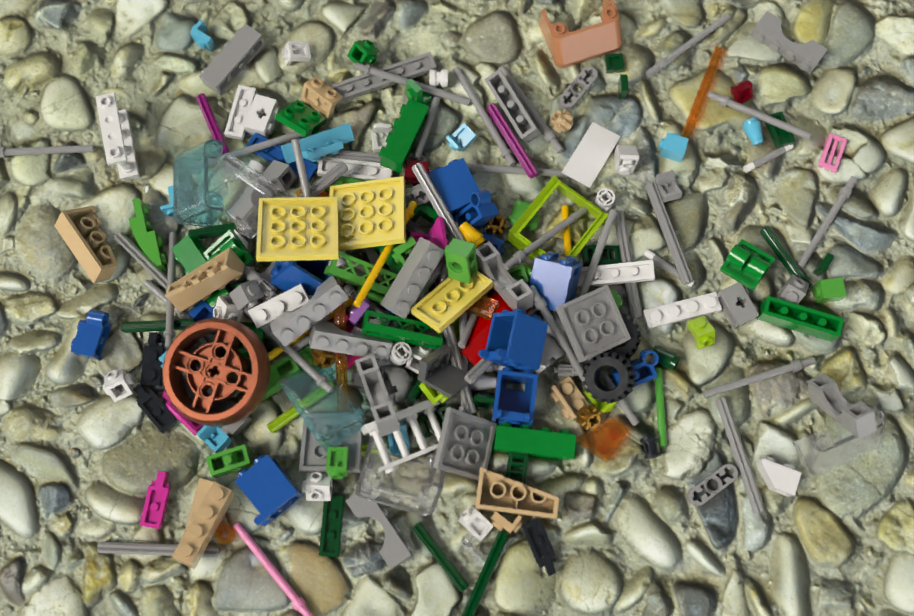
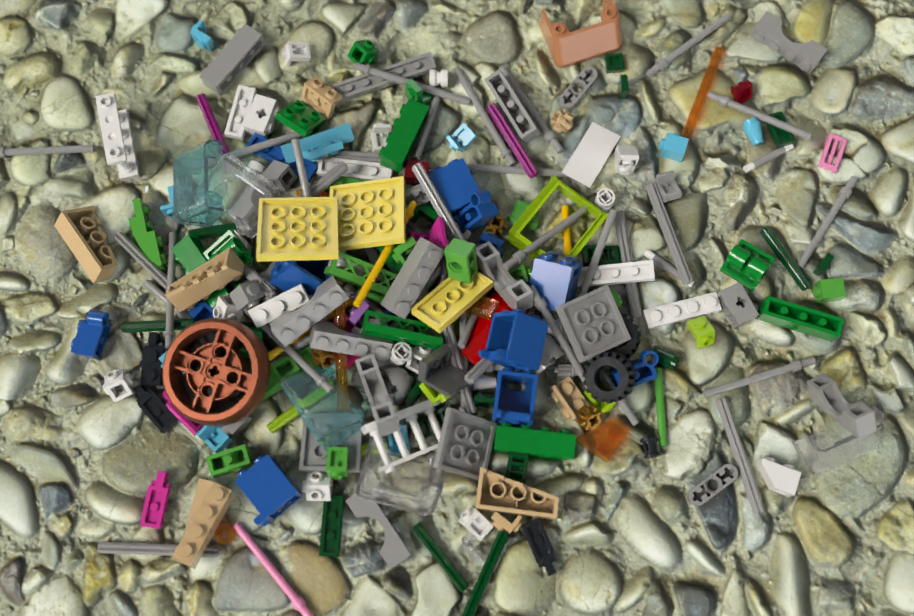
yellow cone [459,221,486,248] -> none
light grey brick [778,274,809,305] -> none

